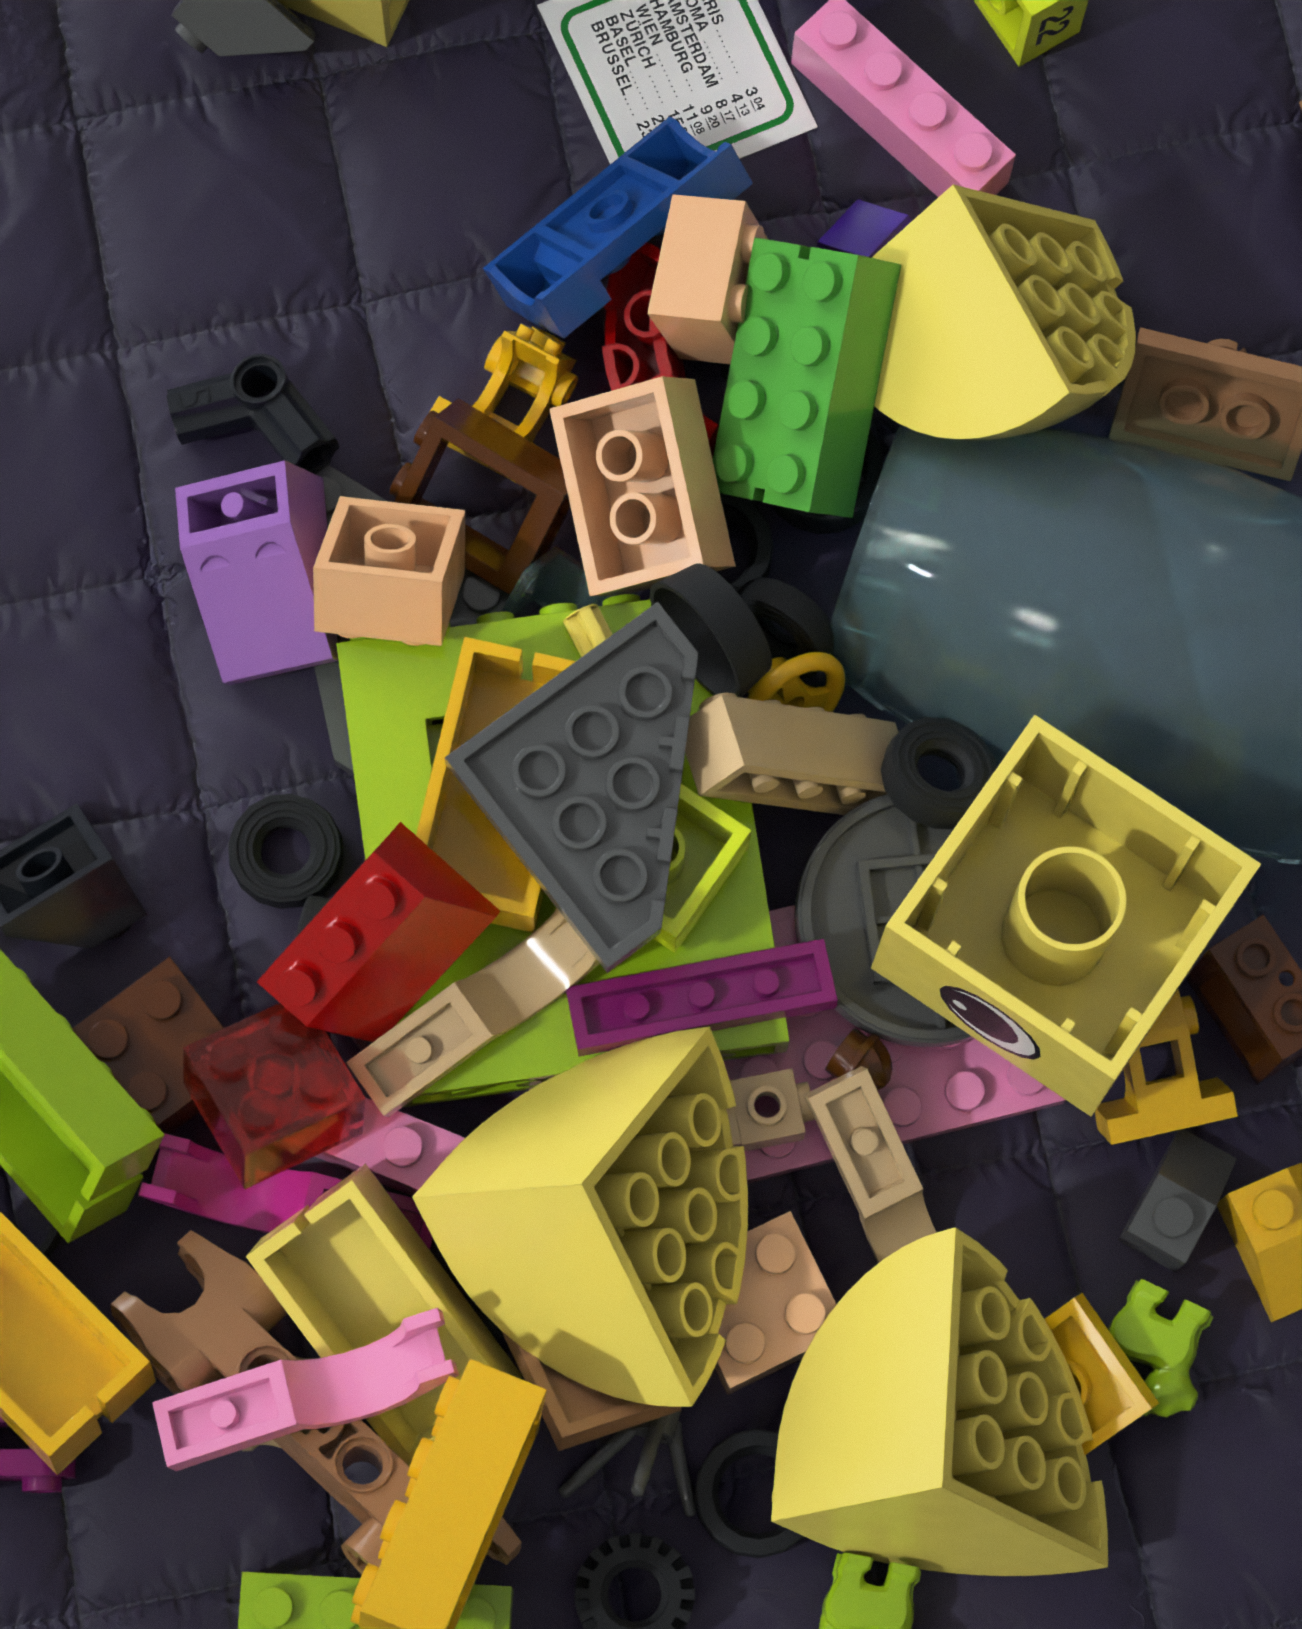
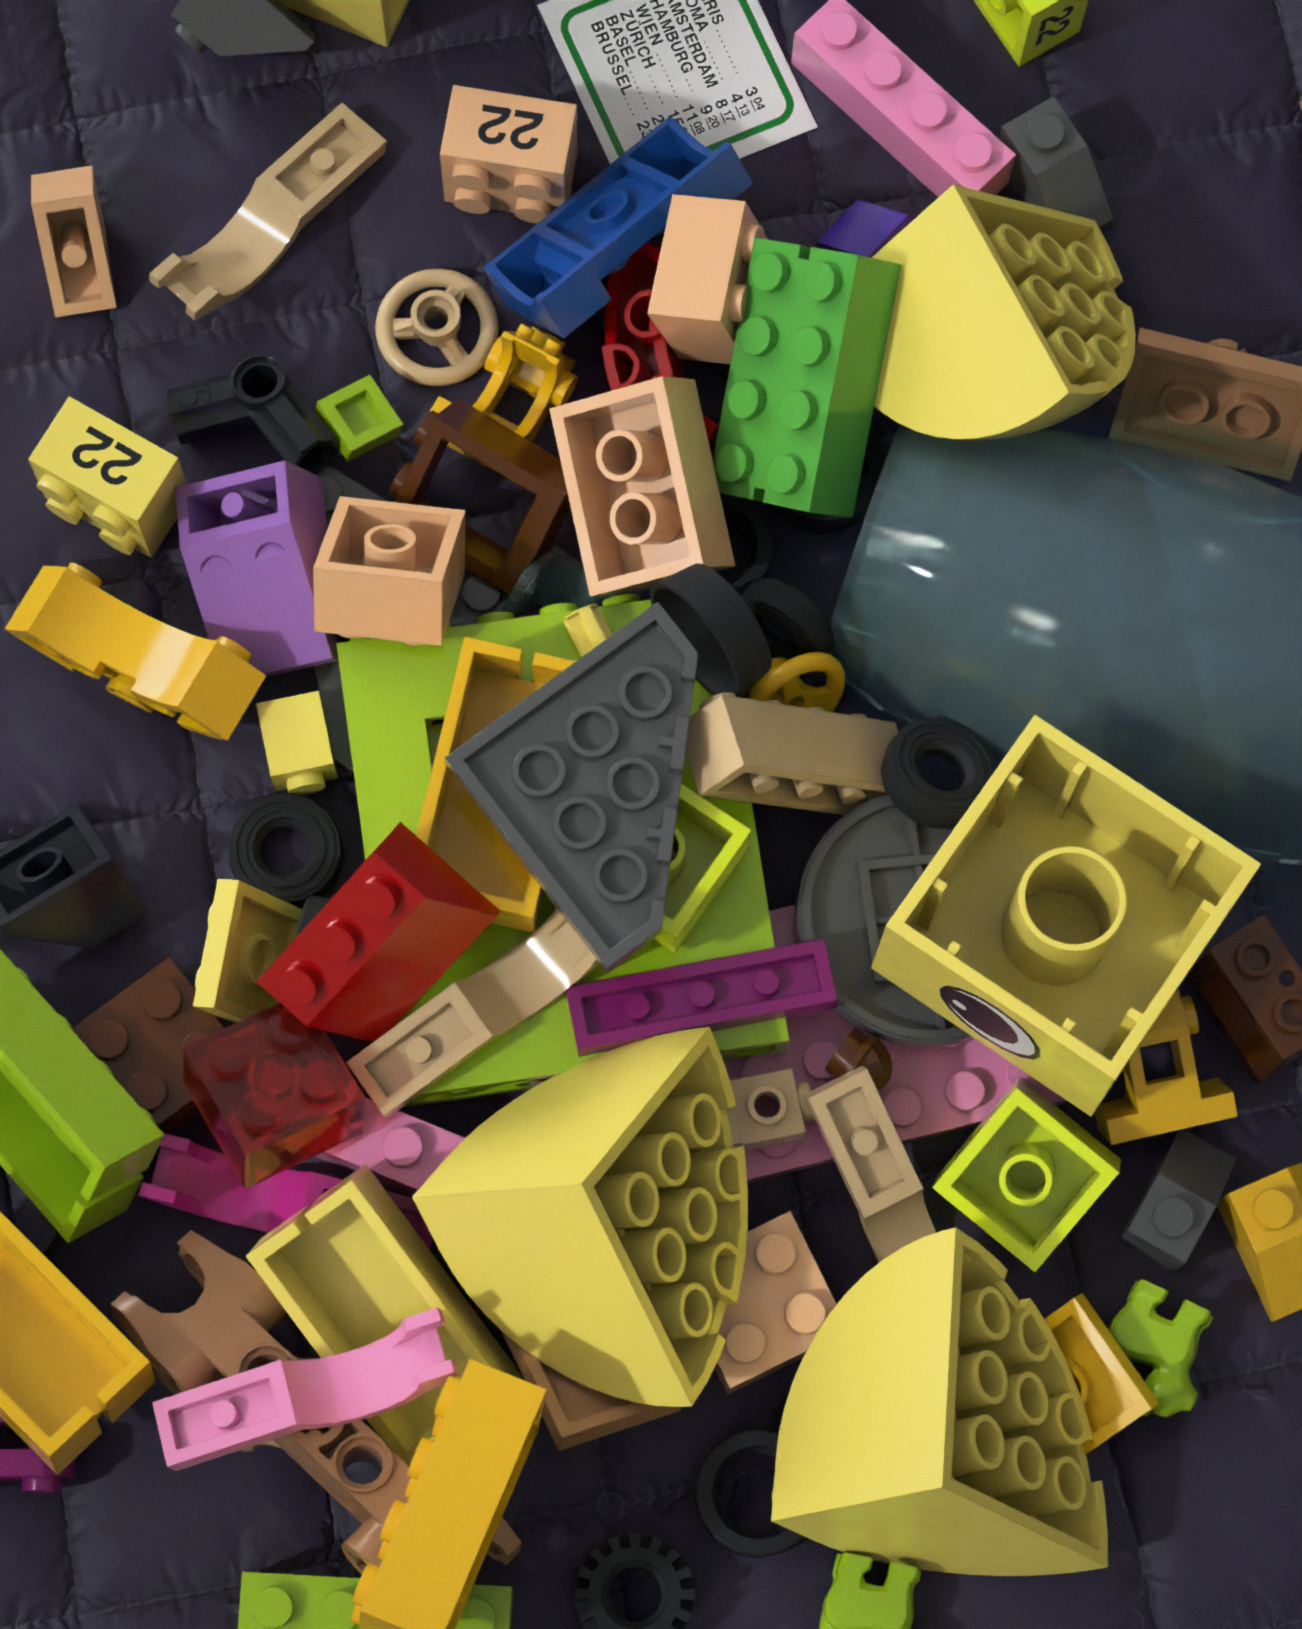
dark grey plant [559,1407,697,1517] -> none
none -> yellow brick [5,562,267,741]
none -> light yellow brick [28,396,187,558]
none -> light nougat slope [31,165,117,318]
none -> tan piece [149,103,387,321]
none -> light yellow plate [193,879,302,1038]
none -> light yellow brick [256,691,338,795]
none -> lime tile [315,375,404,462]
none -> tan piece [375,268,499,386]
none -> light nougat brick [440,85,577,224]
none -> neon yellow brick [932,1077,1121,1272]
none -> dark grey slope [999,96,1113,229]

